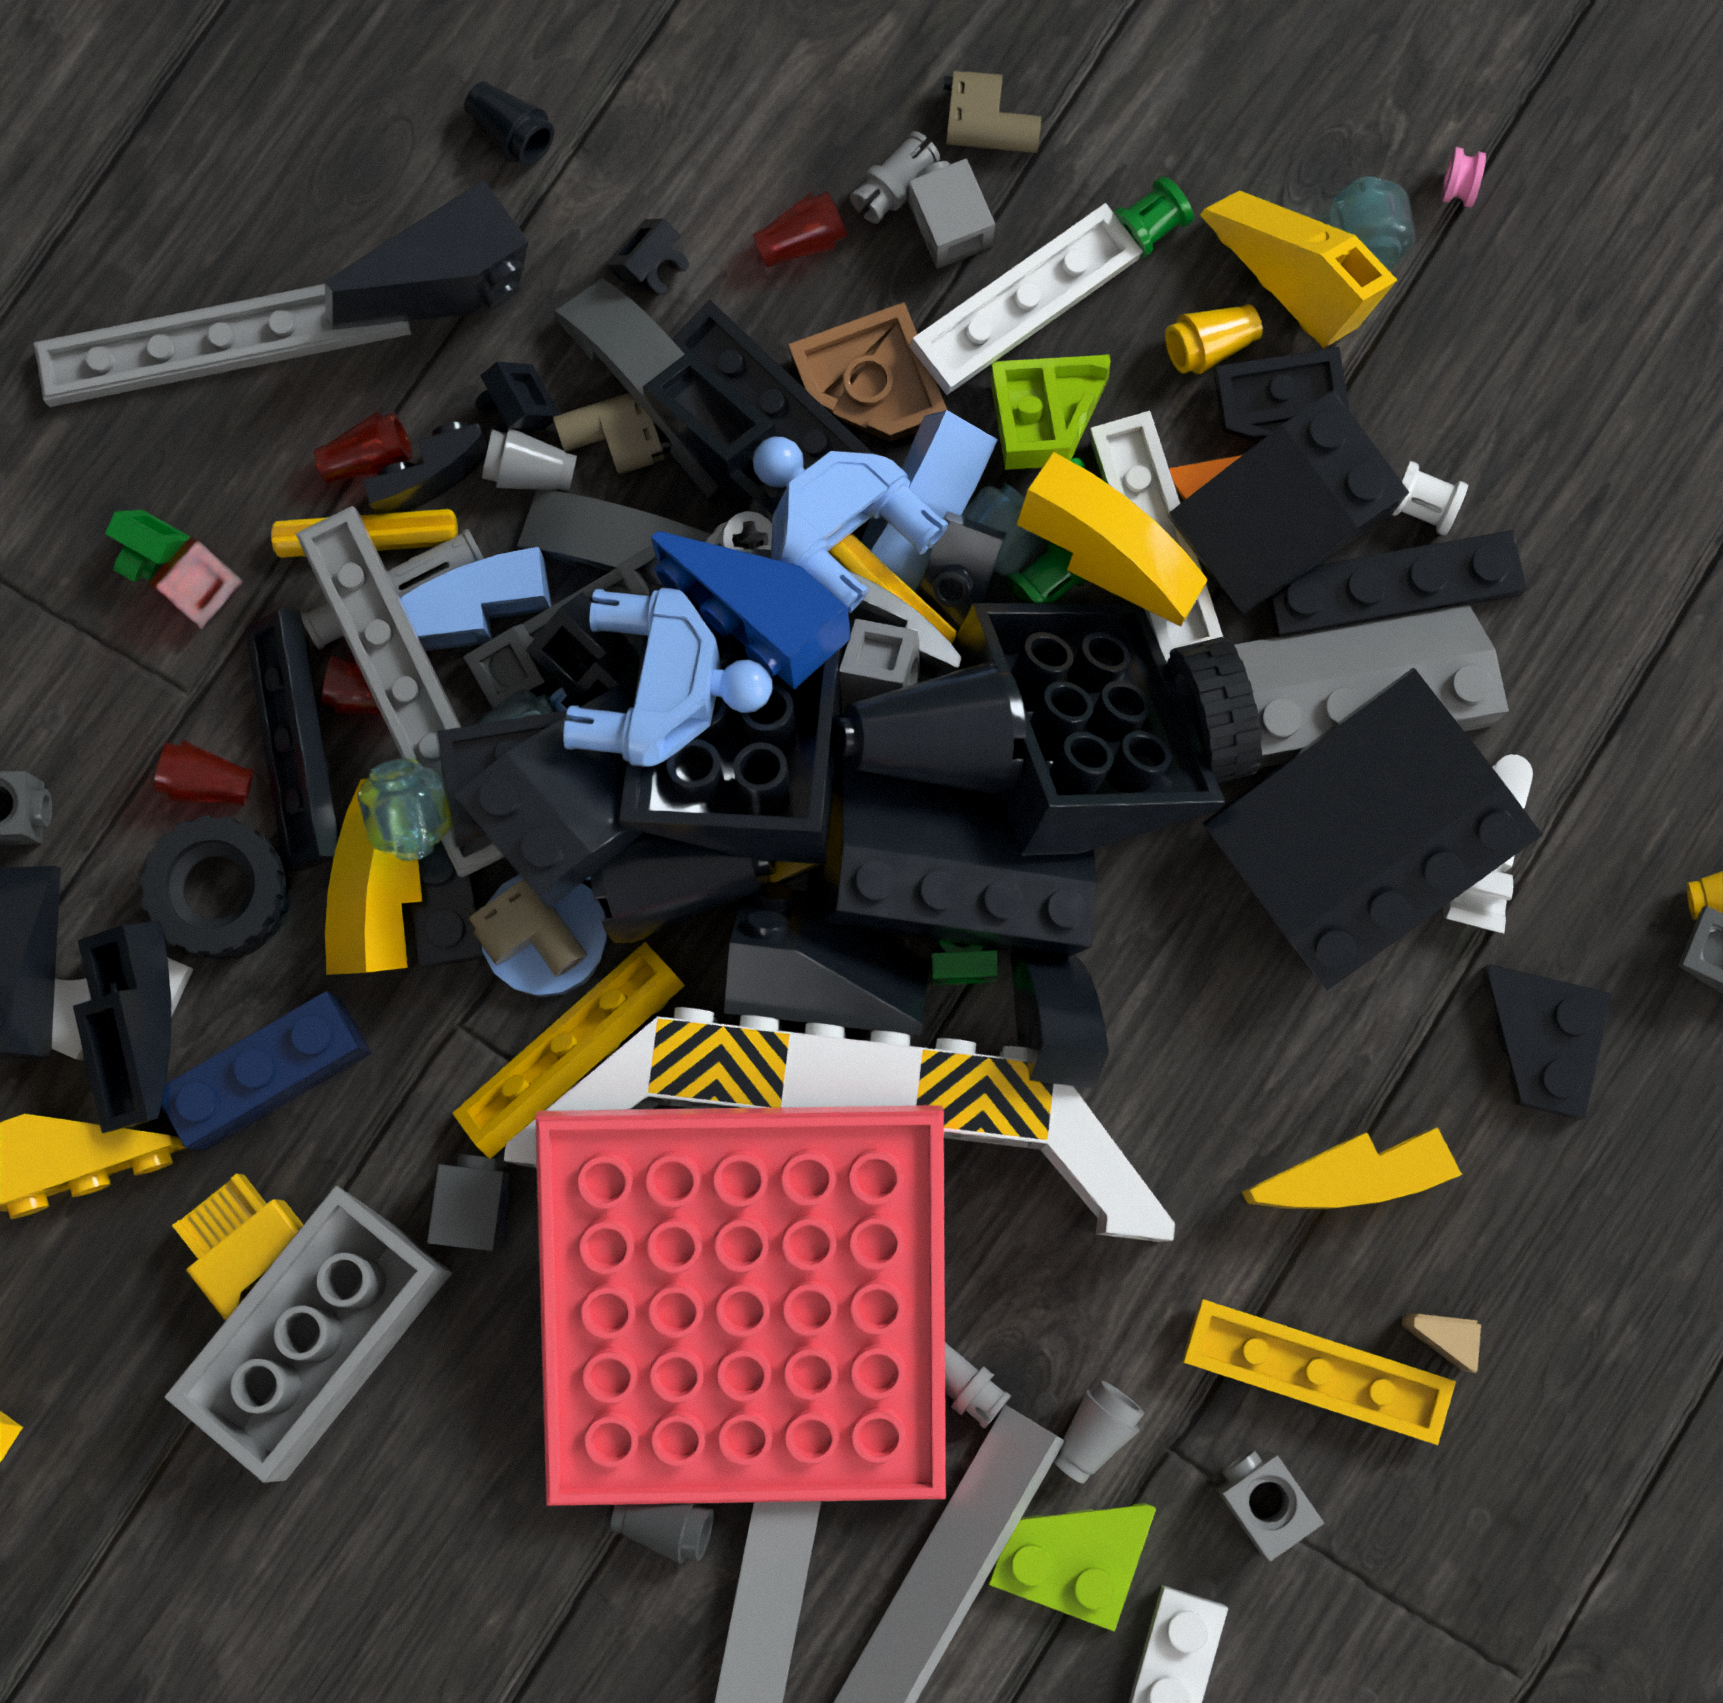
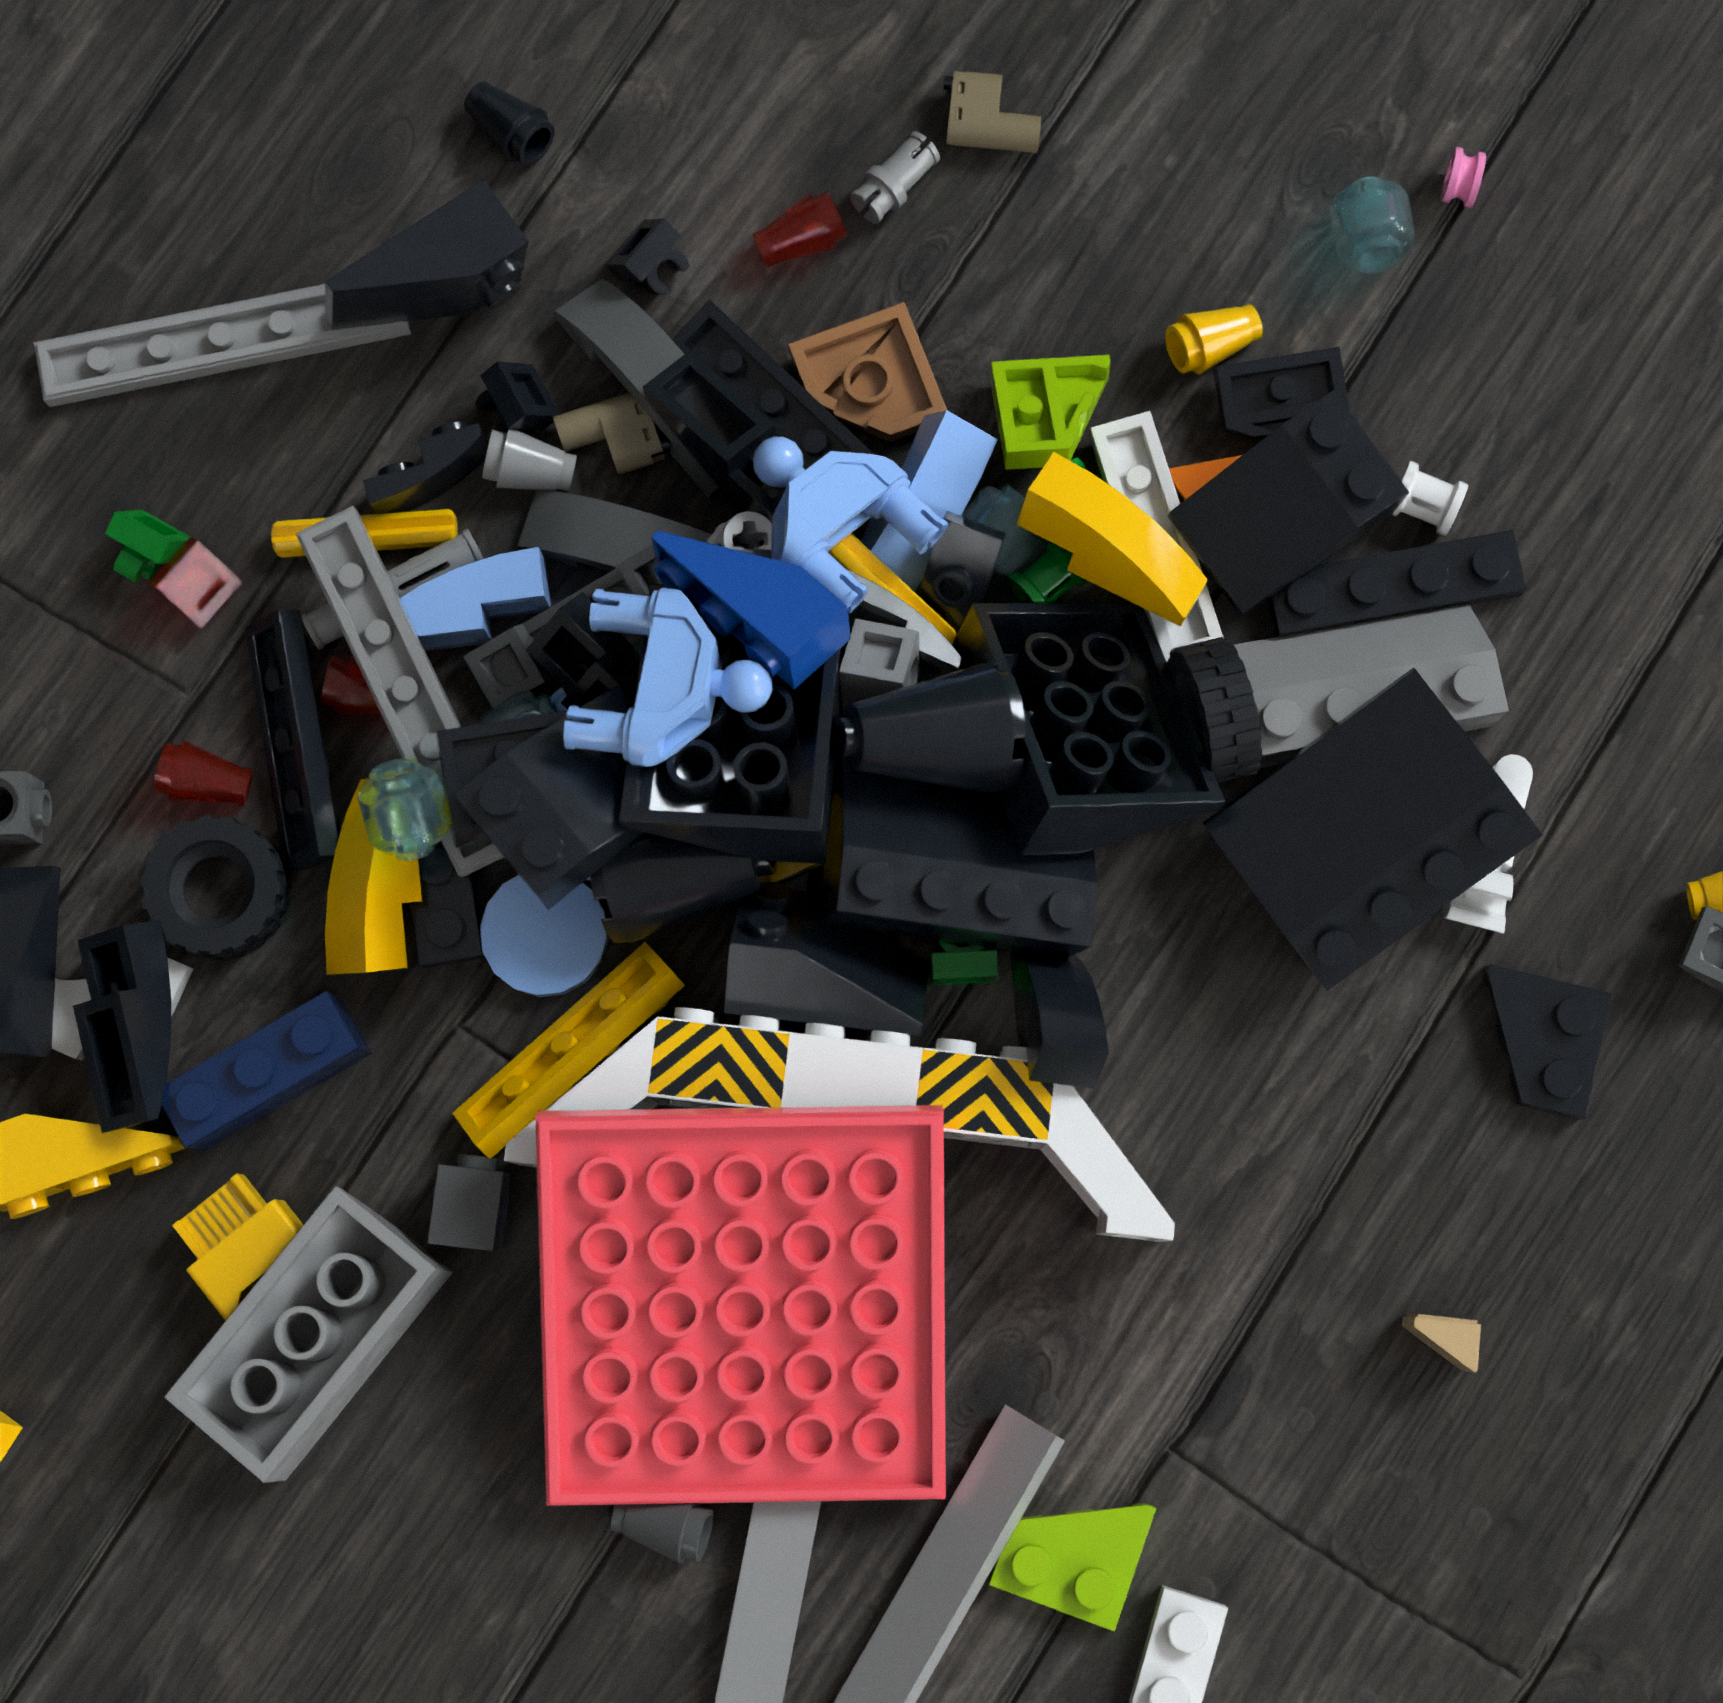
clear red cone [314,412,413,484] -> none
dark tan piece [467,880,587,977] -> none
light grey brick [909,158,995,269] -> none
white plate [909,203,1143,395] -> none
light grey pin [945,1343,1011,1429] -> none
light grey cone [1053,1381,1144,1484] -> none
green bush [1113,176,1194,258] -> none
yellow plate [1181,1299,1456,1445] -> none
yellow slope [1200,190,1397,349] -> none
light grey brick [1215,1449,1324,1562] -> none
yellow slope [1242,1127,1462,1209] -> none

